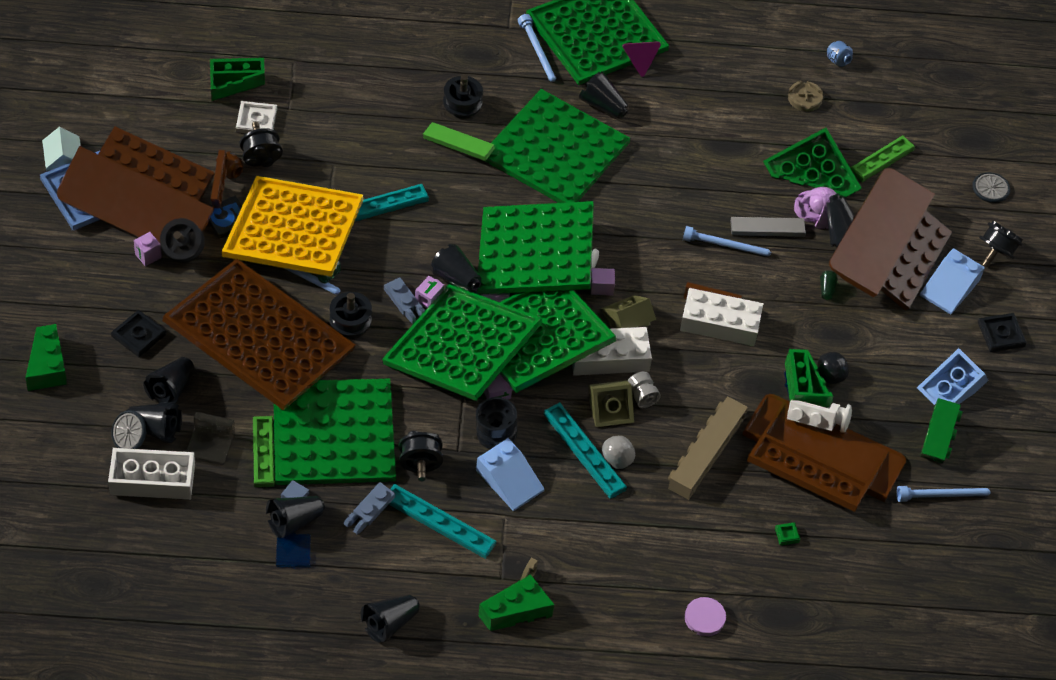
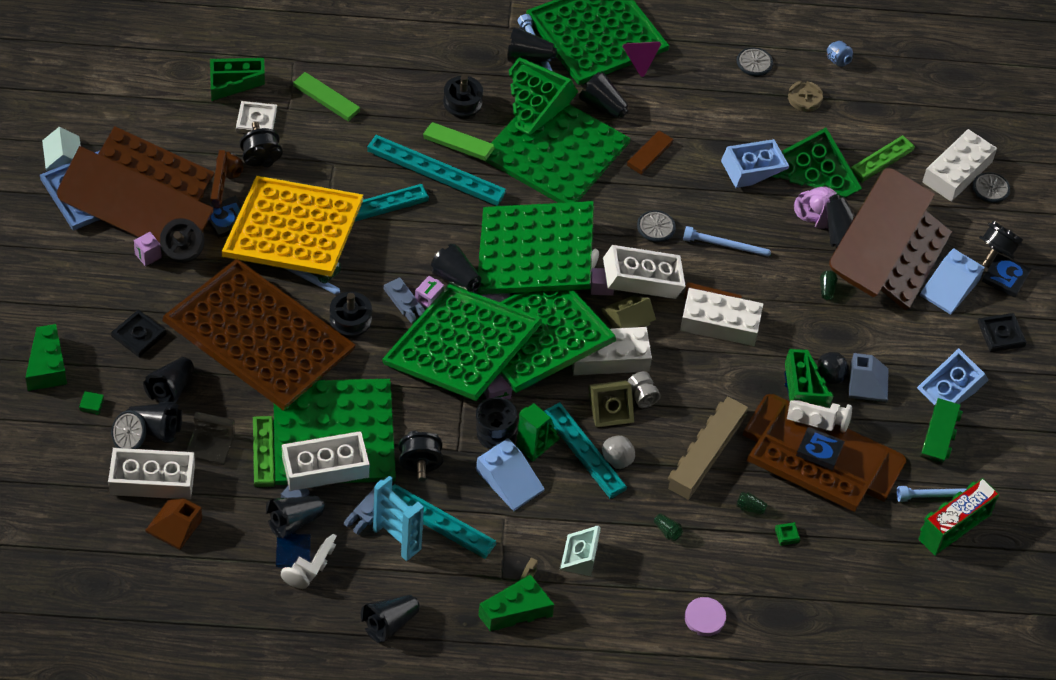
light grey tile [730,217,806,237] -> none
none -> green tile [79,391,104,415]
none -> reddish brown slope [145,498,202,550]
none -> white piece [281,534,337,589]
none -> white brick [282,431,369,491]
none -> bright green tile [293,72,360,122]
none -> teal plate [367,135,506,206]
none -> medium azure fence [373,476,424,561]
none -> black cone [507,27,557,63]
none -> green slope [509,57,578,136]
none -> green wedge [516,403,560,461]
none -> light aqua slope [560,526,601,576]
none -> white brick [603,245,685,299]
none -> reddish brown tile [627,130,673,175]
none -> light grey wheel [637,210,676,242]
none -> clear green cone [654,513,683,541]
none -> light blue slope [721,139,789,188]
none -> light grey wheel [736,47,773,76]
none -> clear green cone [736,492,767,514]
none -> black tile [796,427,845,470]
none -> sand blue slope [849,353,888,402]
none -> brick [918,478,1000,556]
none -> white brick [923,129,997,202]
none -> black tile [982,253,1032,298]

